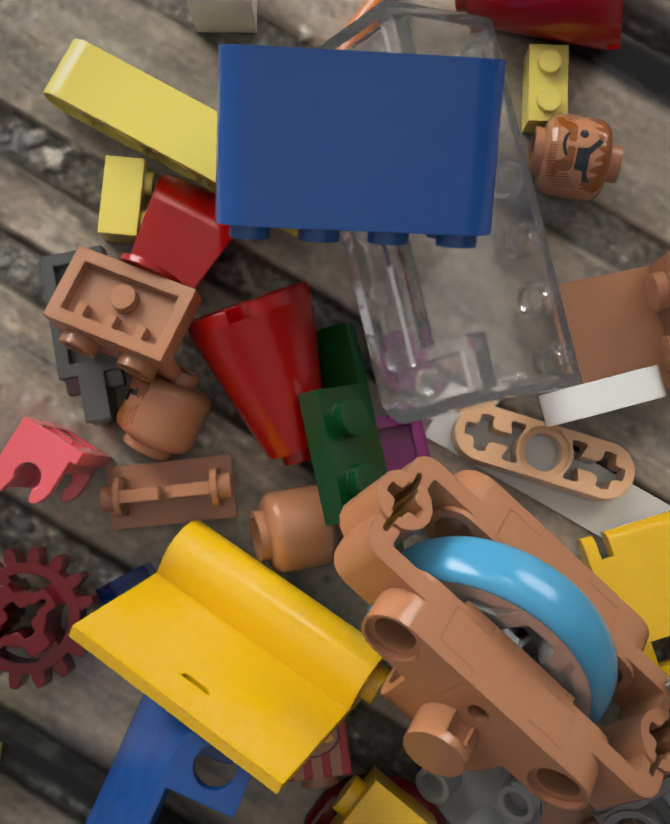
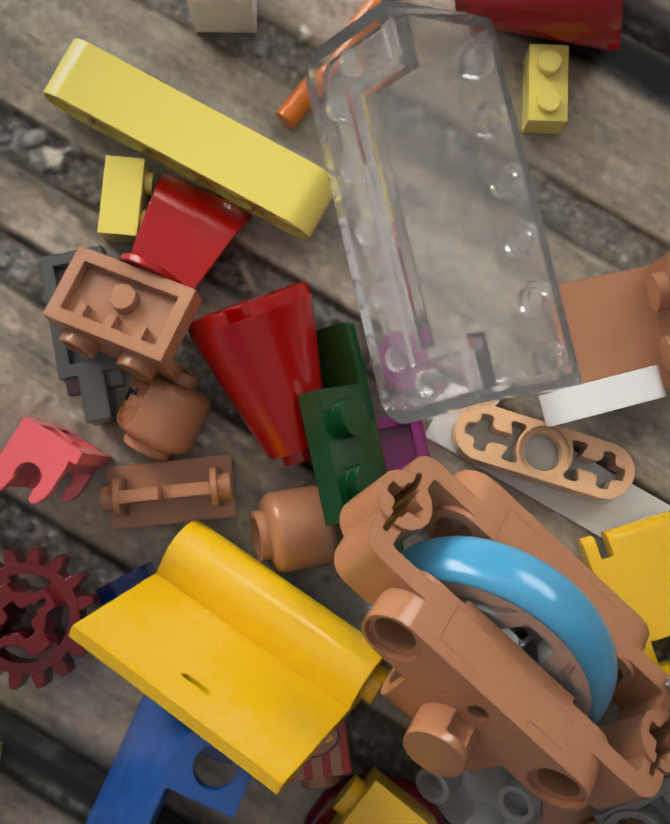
blue windscreen [215,44,506,249] -> none
nougat head [525,113,623,201] -> none

